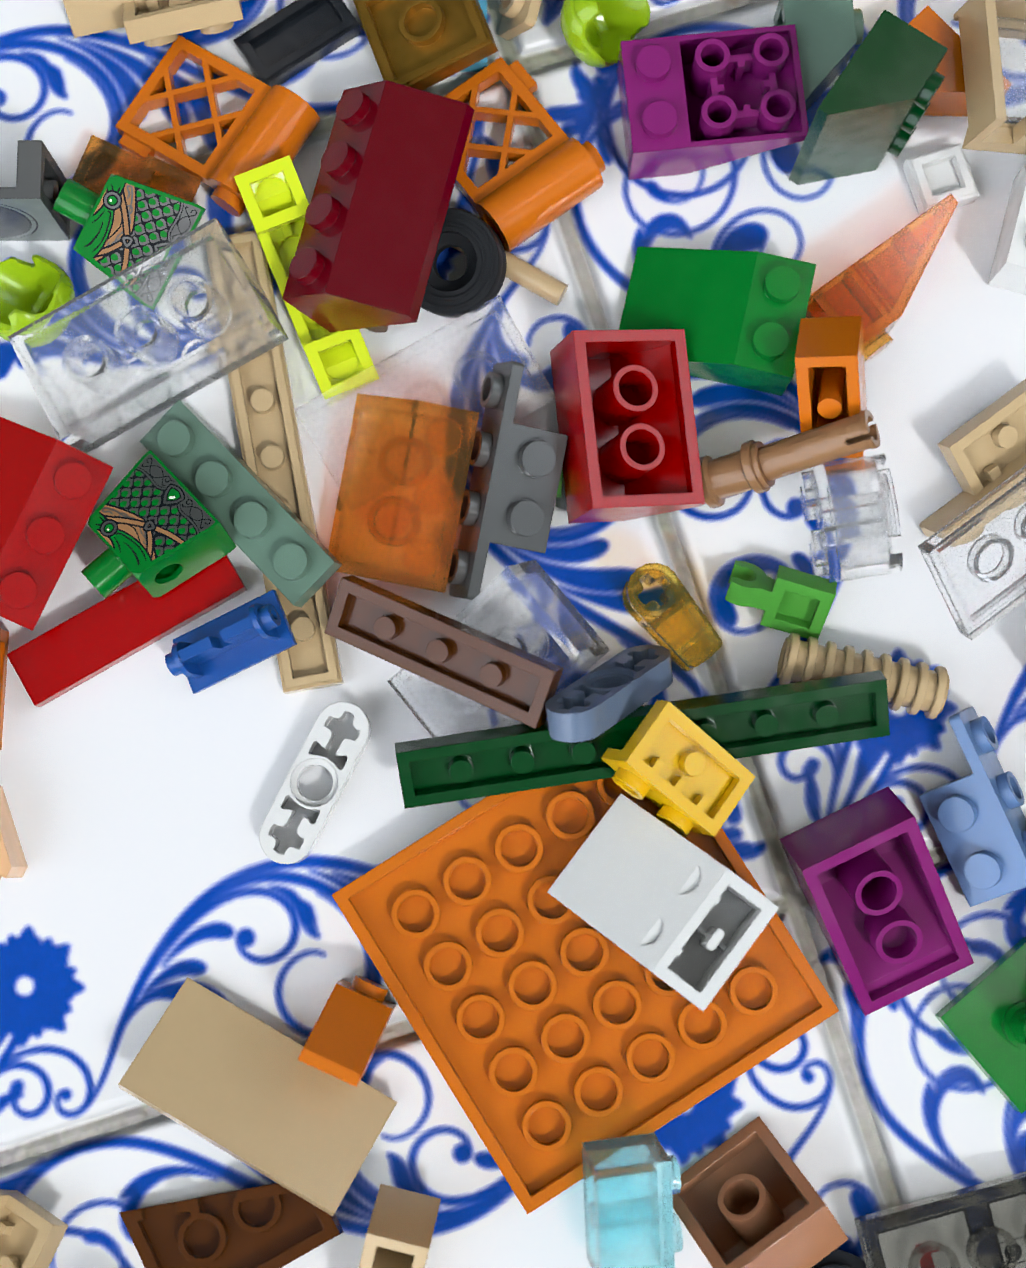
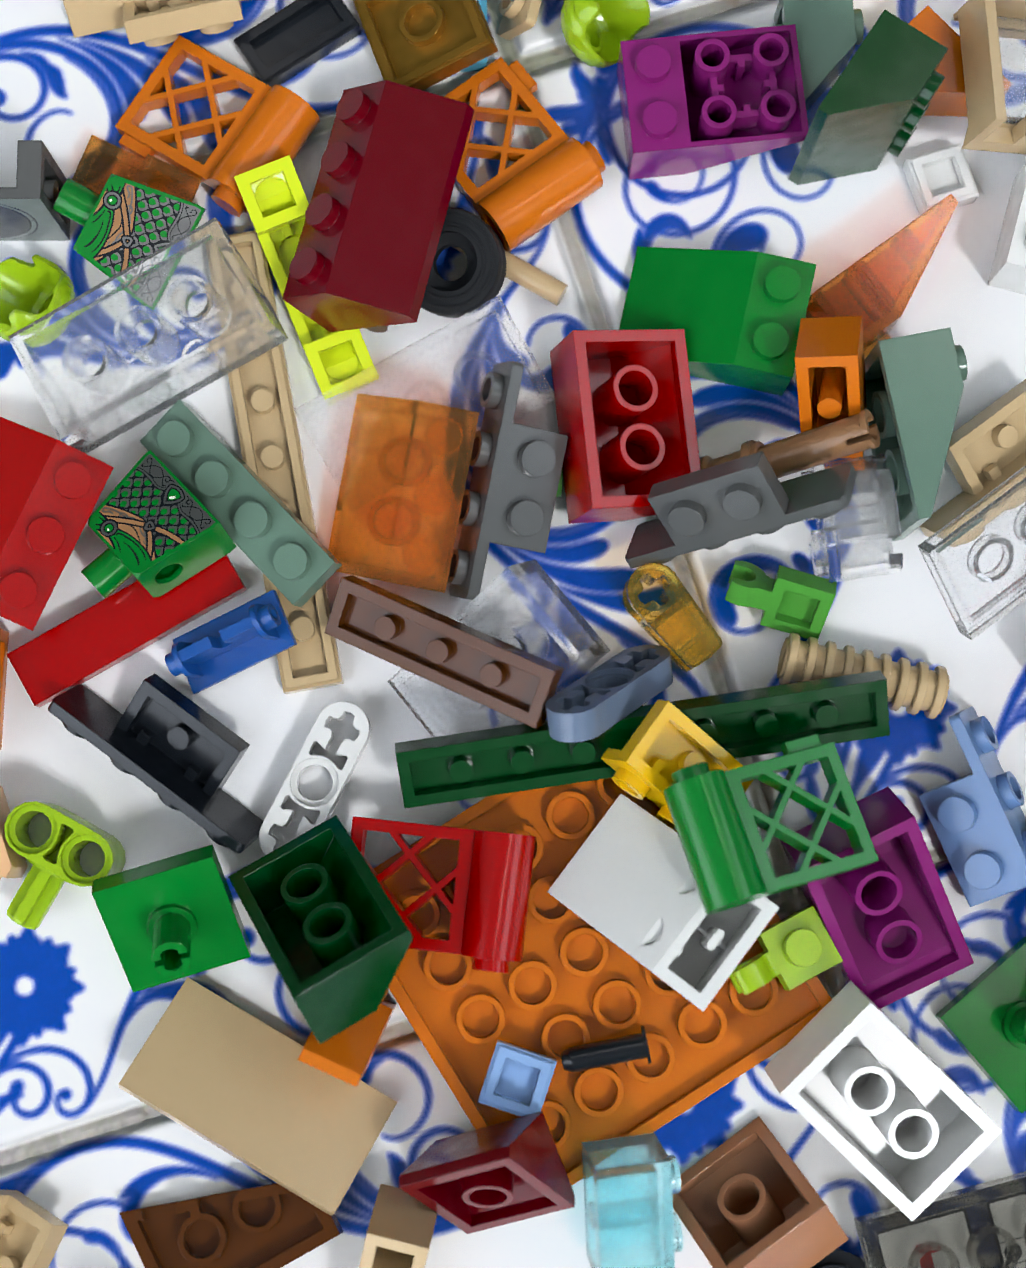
none -> lime beam [4,801,126,930]
none -> black bracket [48,673,263,854]
none -> green tile [92,844,251,993]
none -> dark green slope [228,815,413,1044]
none -> red piece [350,816,536,973]
none -> dark red slope [399,1111,575,1234]
none -> light blue tile [478,1039,557,1117]
none -> black piece [561,1026,652,1072]
none -> dark grey bracket [625,451,857,568]
none -> green piece [663,734,879,915]
none -> lime plate [729,905,843,995]
none -> white brick [764,980,1002,1221]
none -> sand green slope [864,327,968,541]

